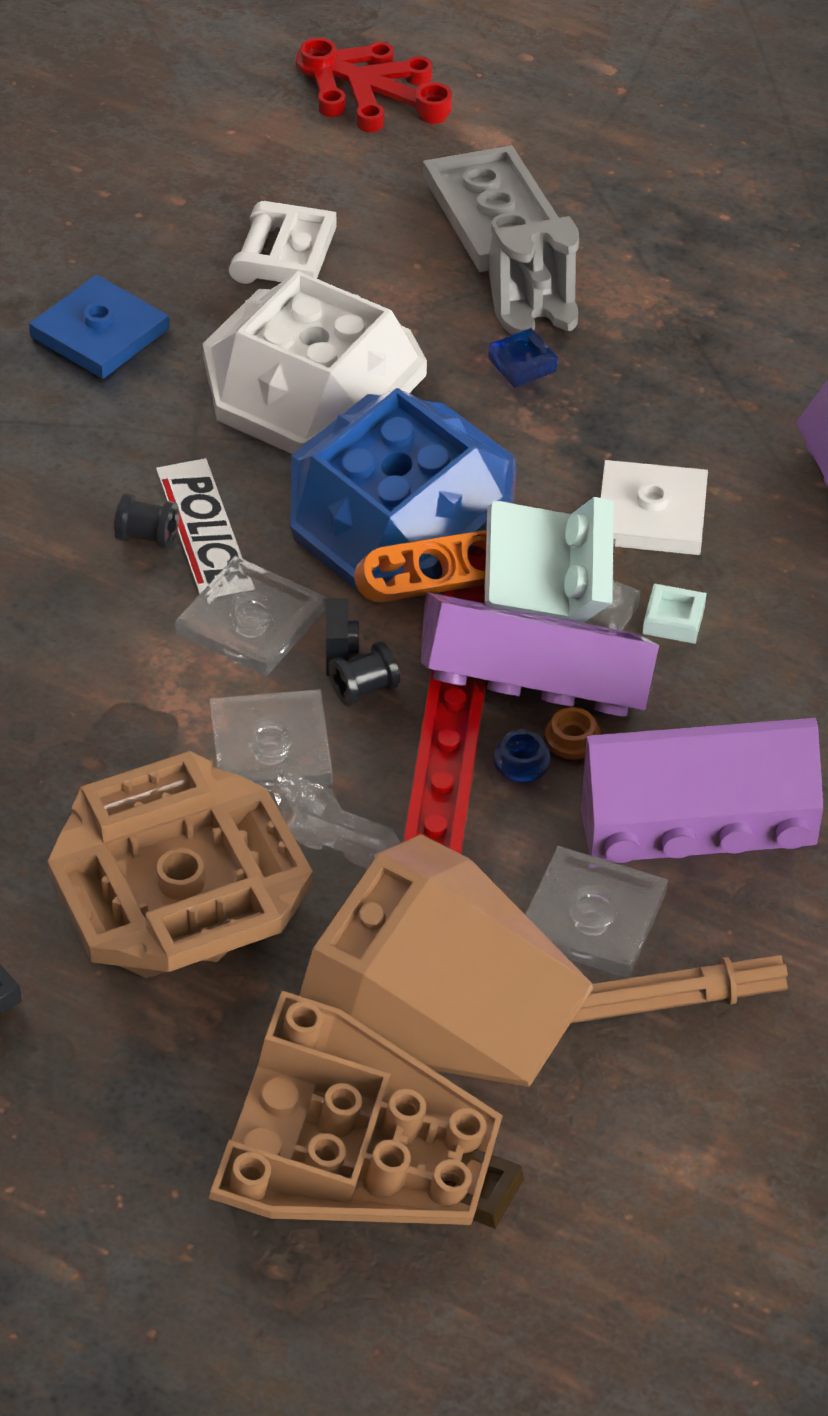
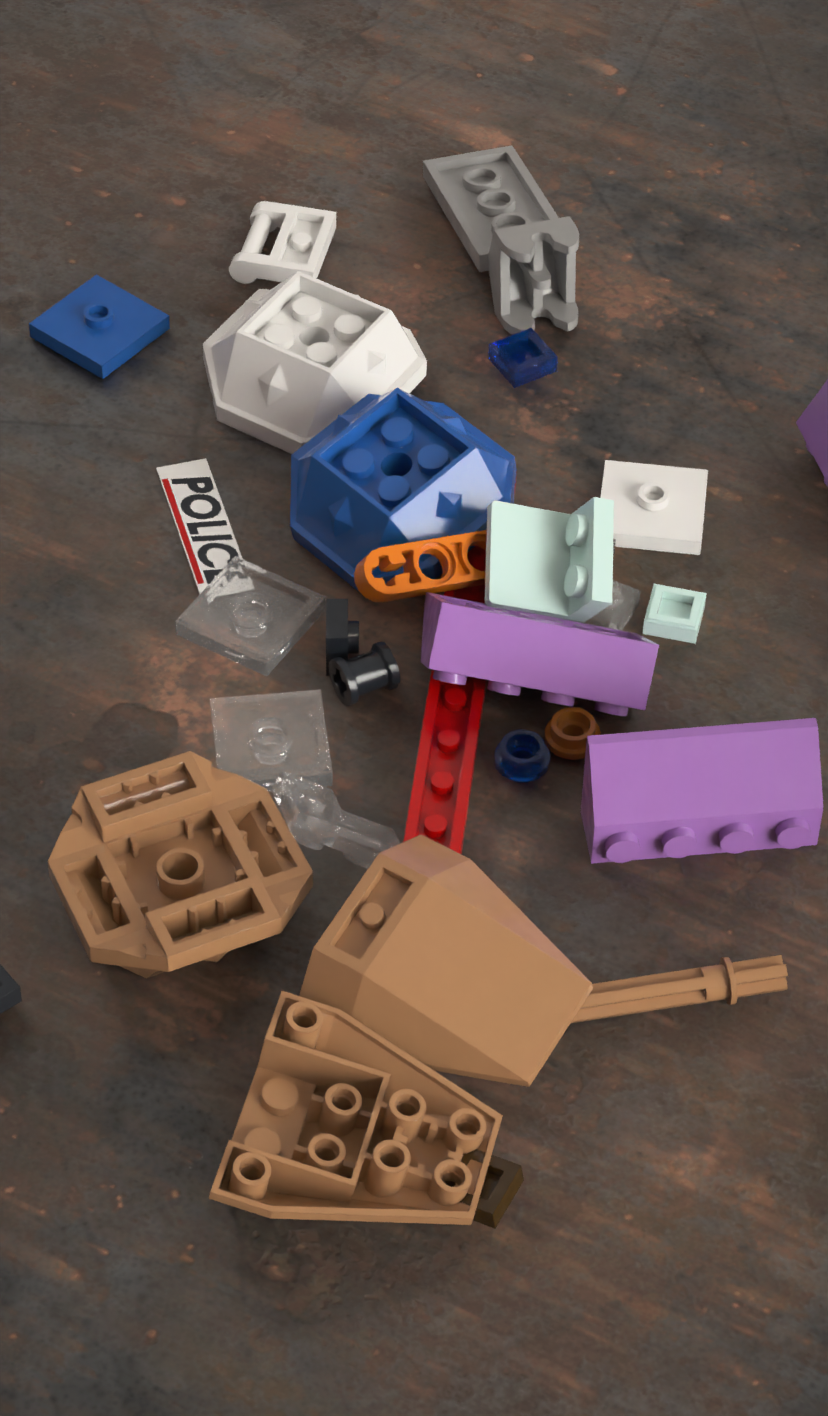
black bush [114,493,179,549] -> none
red plant [296,38,452,132] -> none
clear plate [525,846,668,978] -> none

